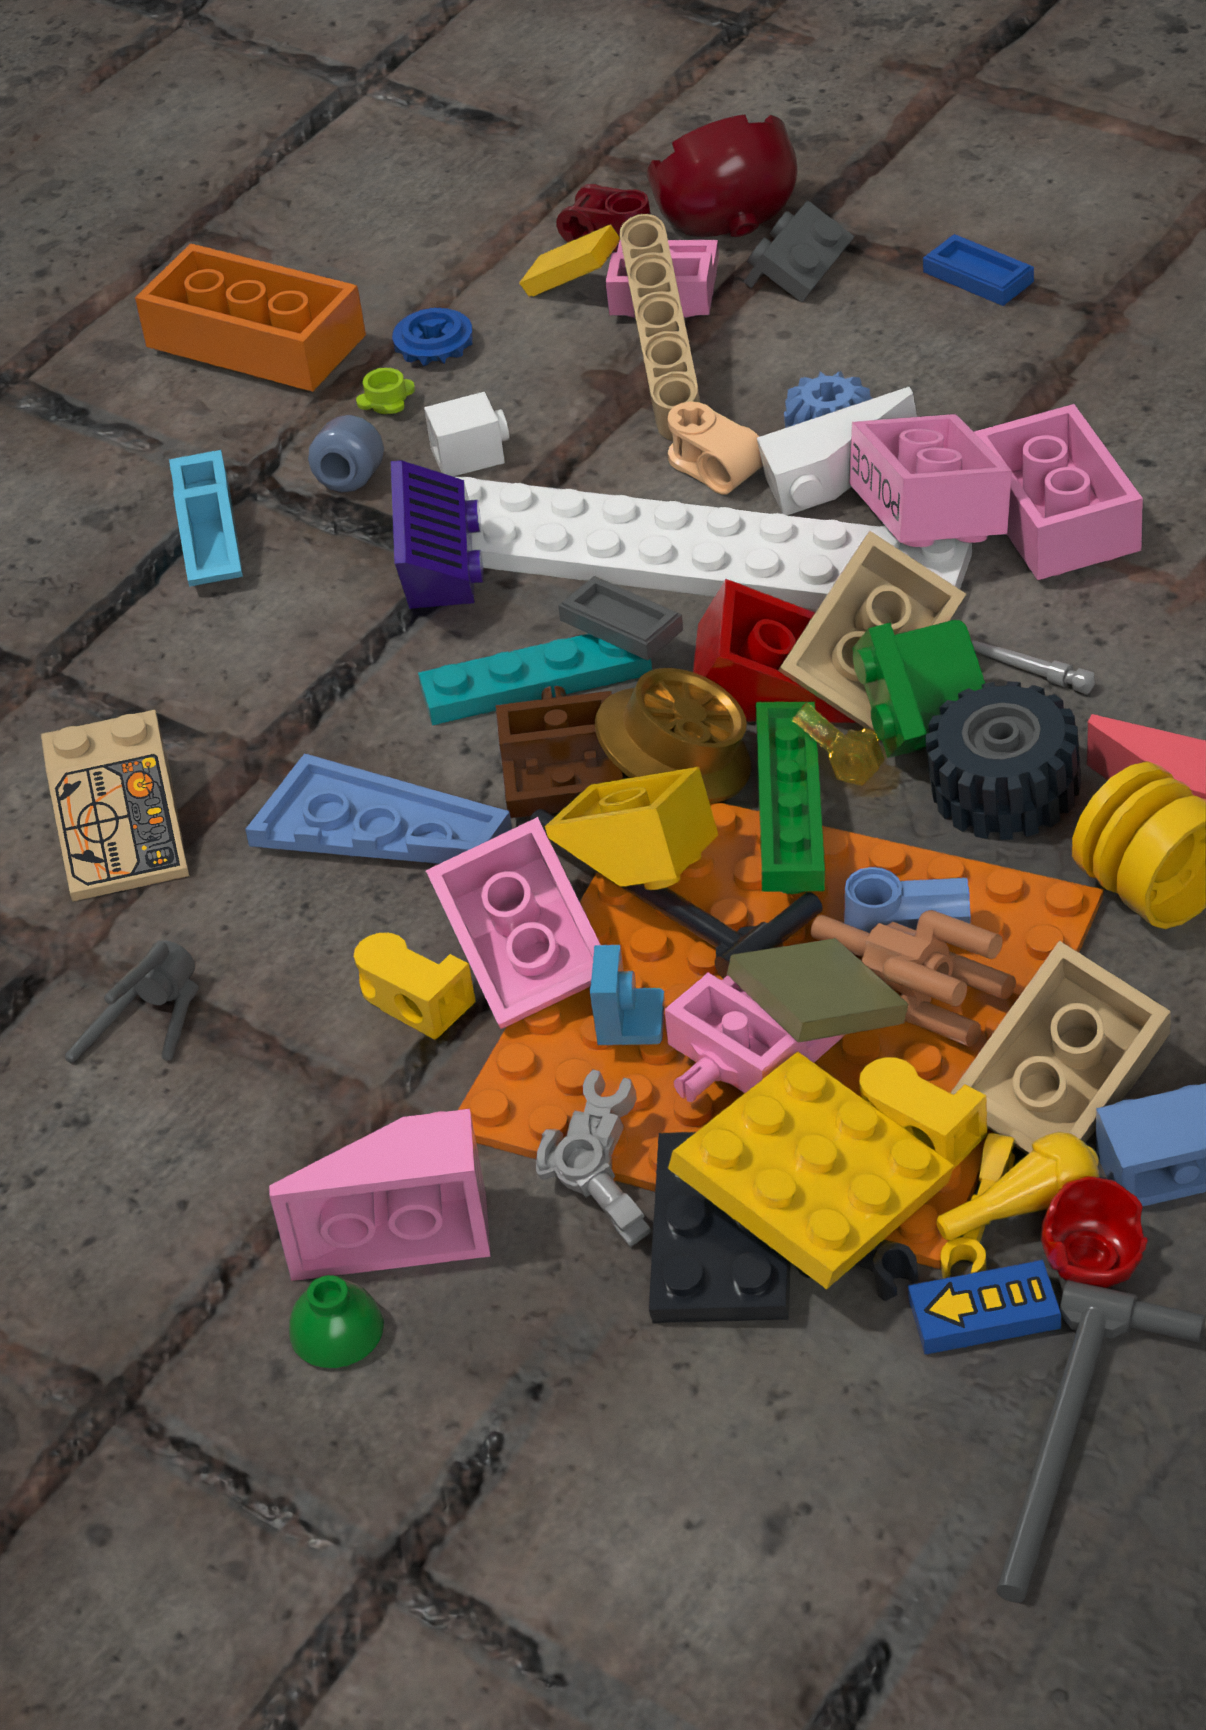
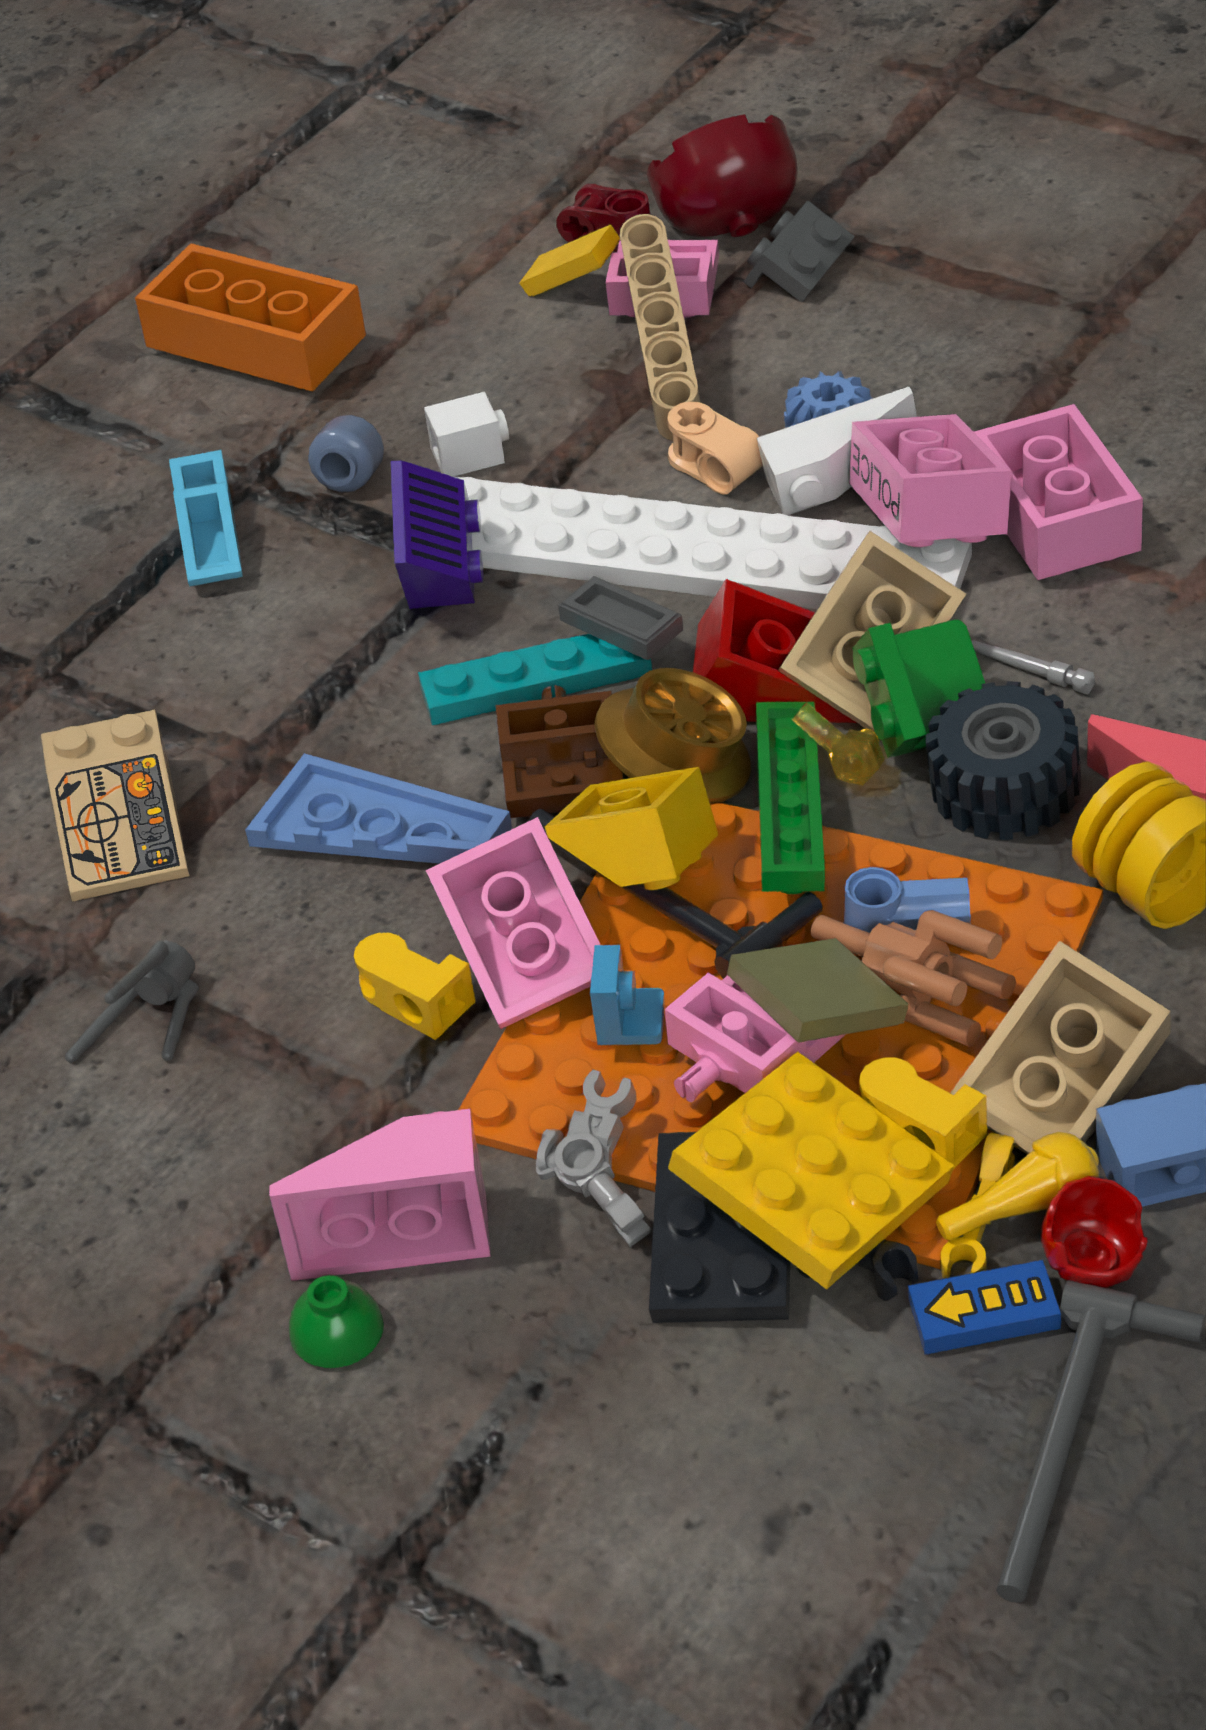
lime plate [356,368,415,414] -> none
blue gear [392,308,473,366] -> none
blue tile [923,234,1034,306] -> none

